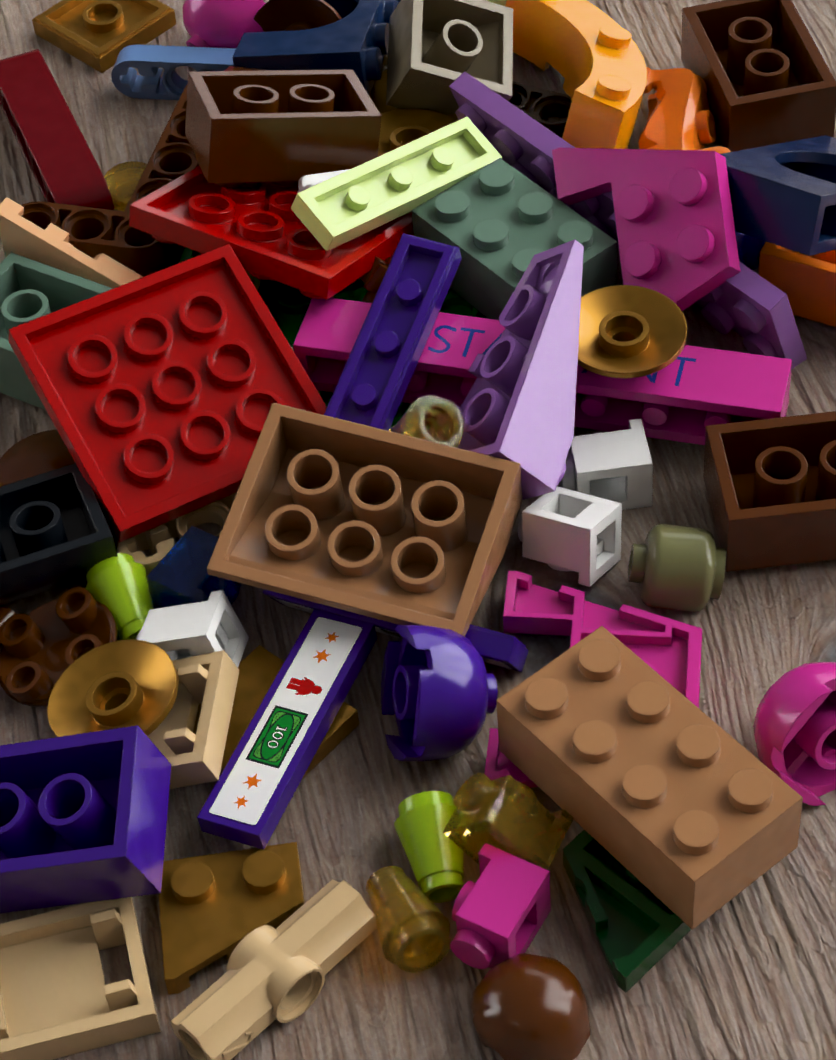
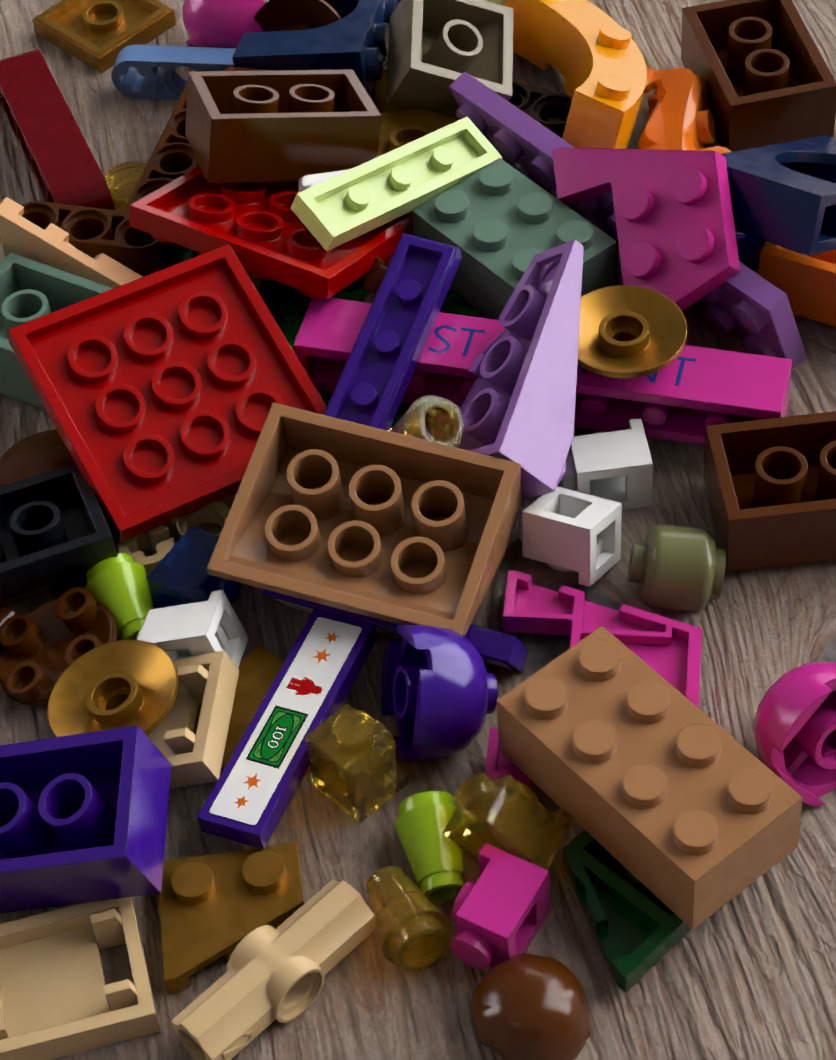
none -> clear yellow brick [305,704,409,824]

